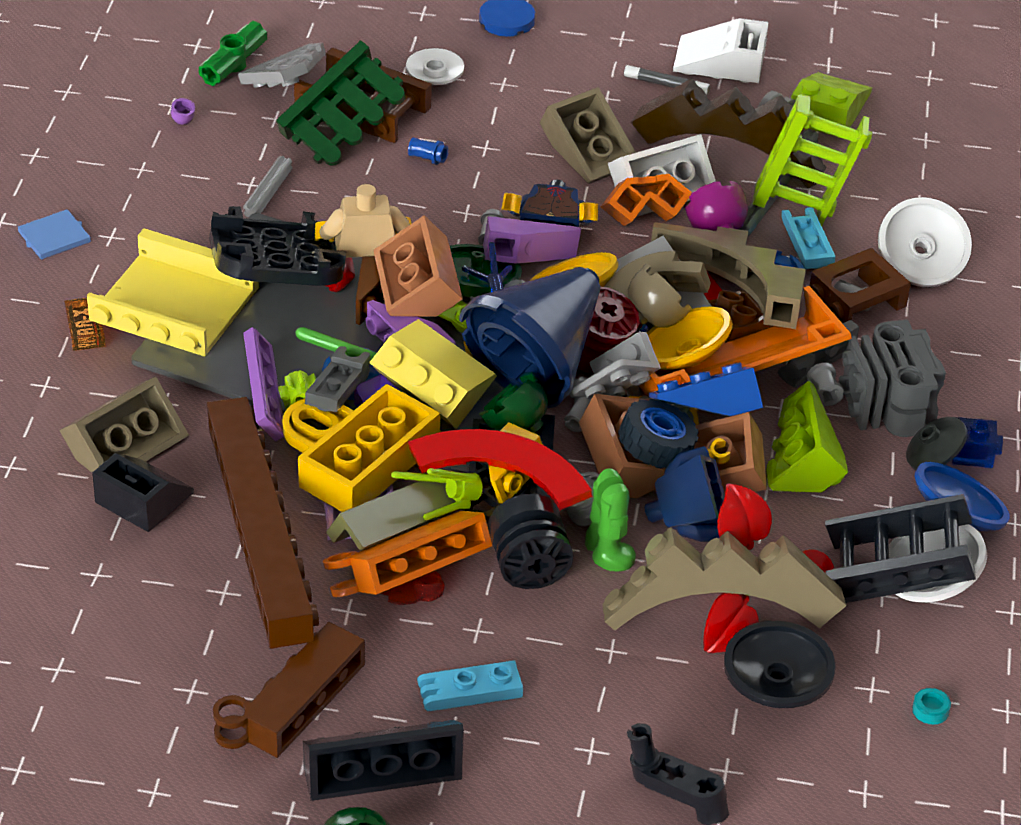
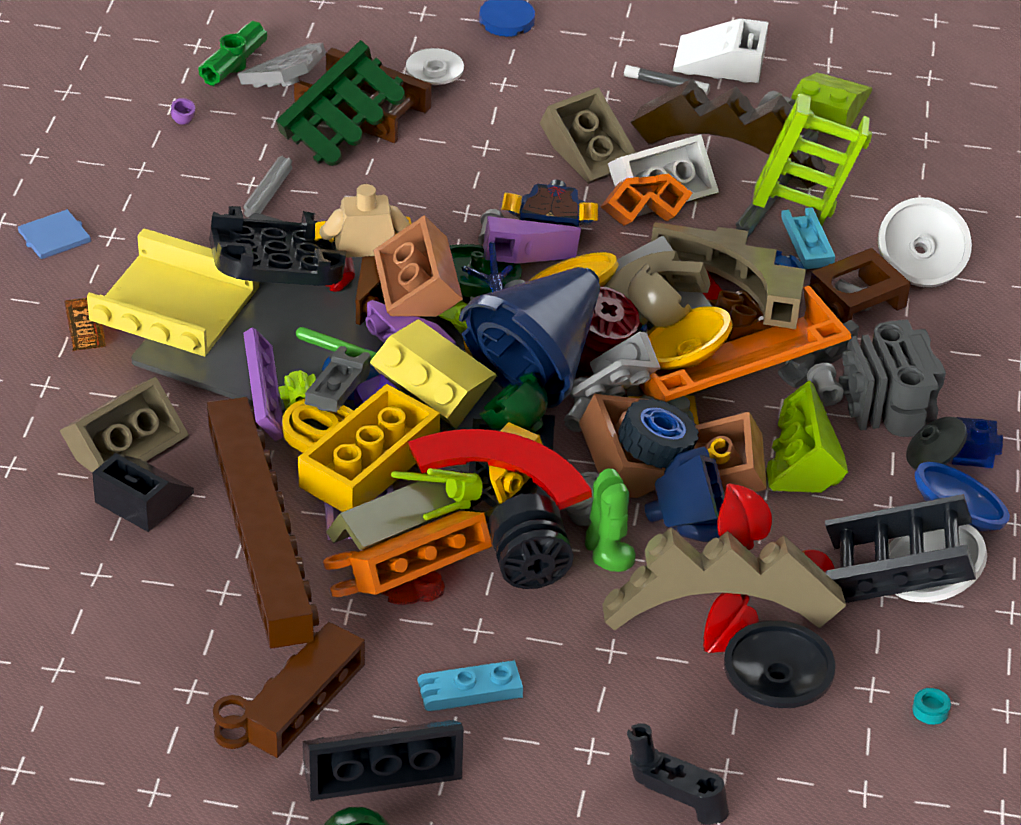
blue pin [408,137,448,165] -> none
blue slope [649,362,763,416] -> none
magenta cylinder [684,181,748,231] -> none

